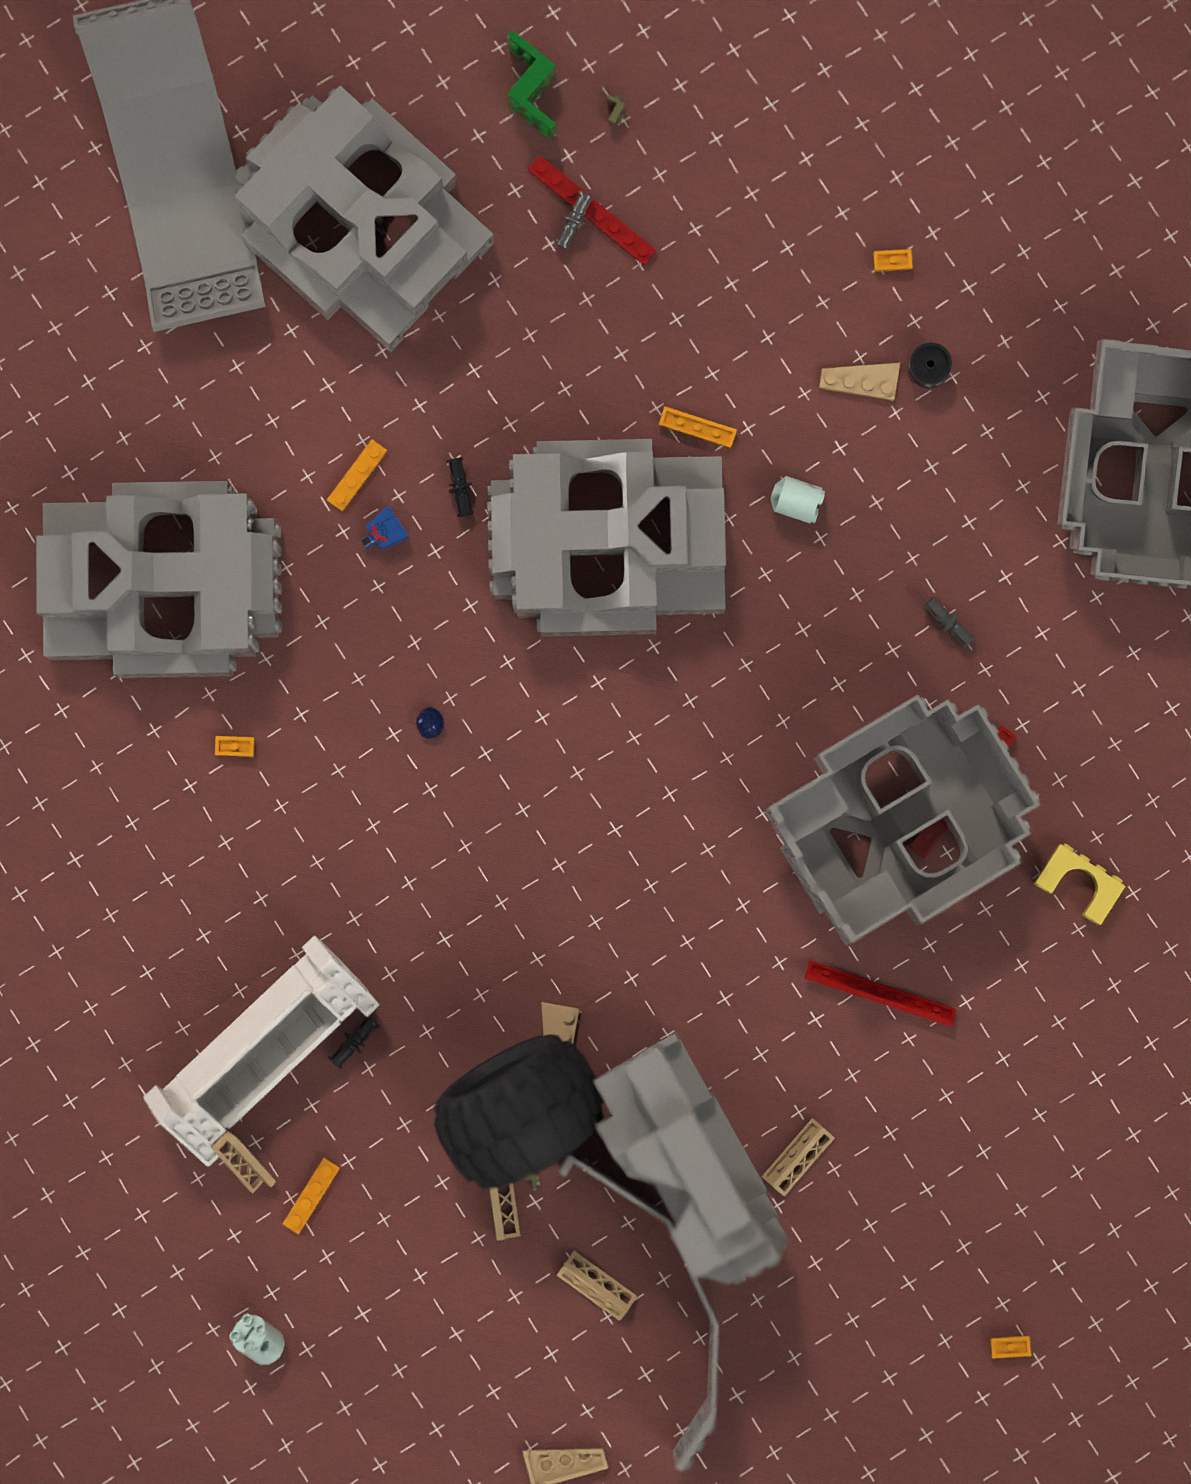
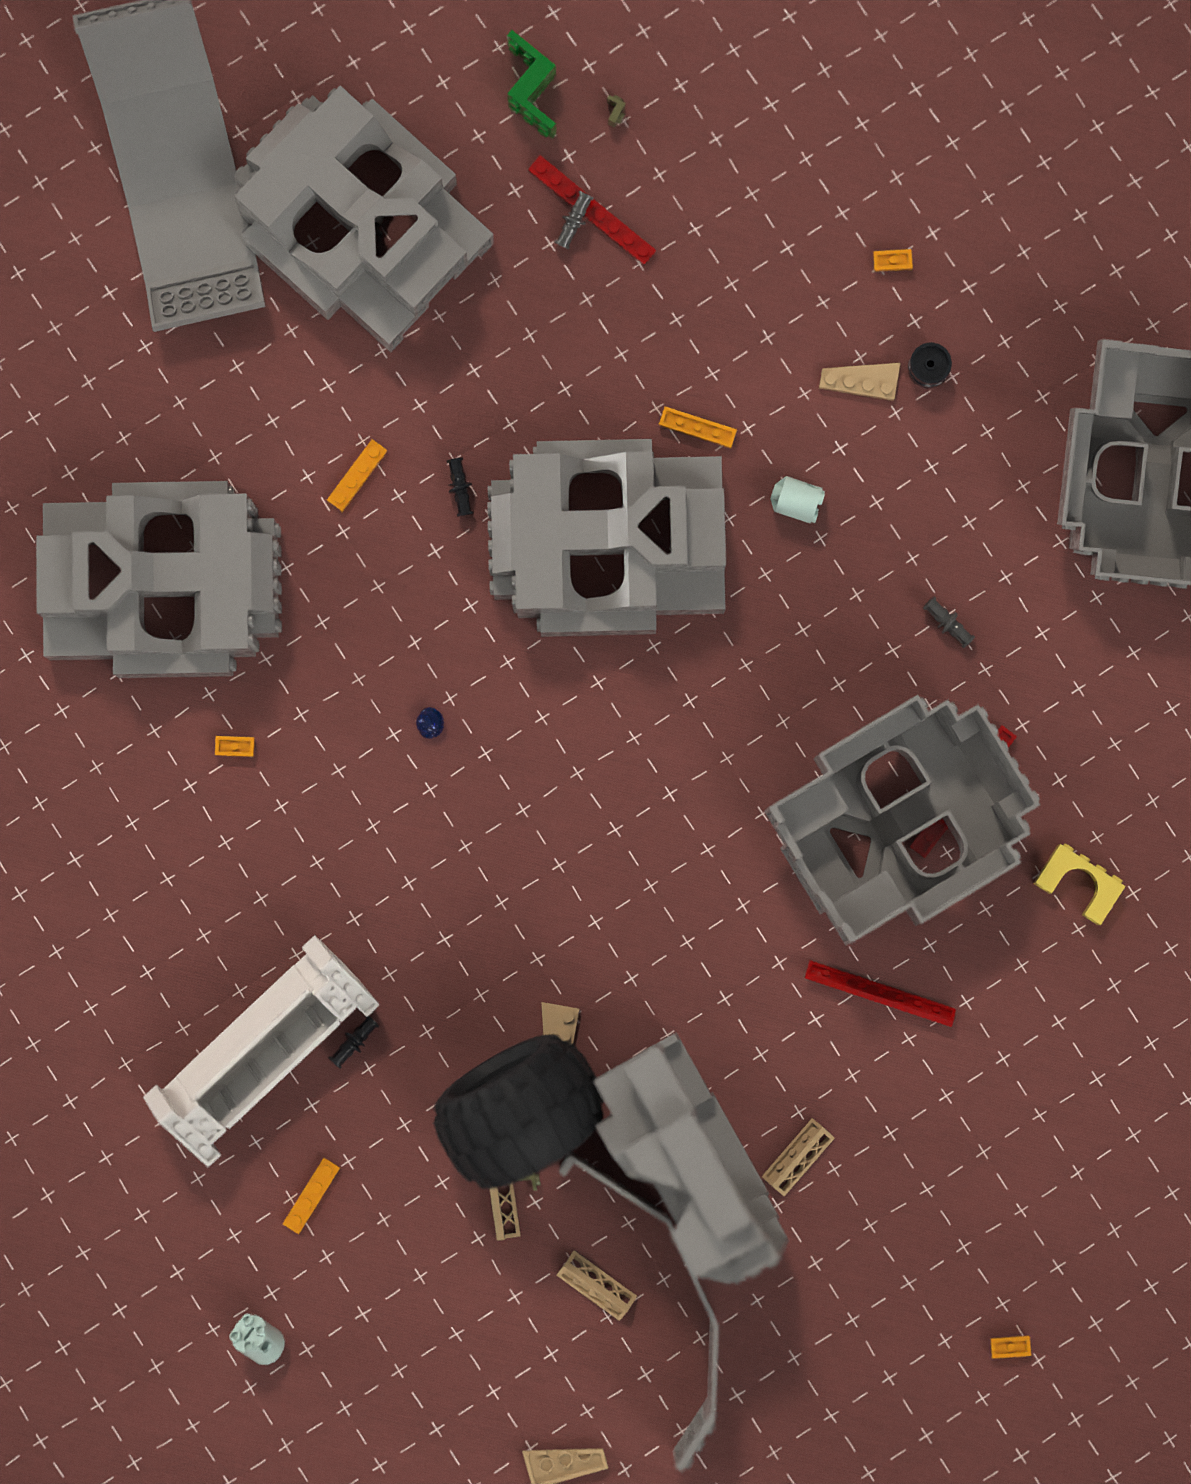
tan fence [211,1131,276,1193] -> none
blue torso [361,506,409,551] -> none

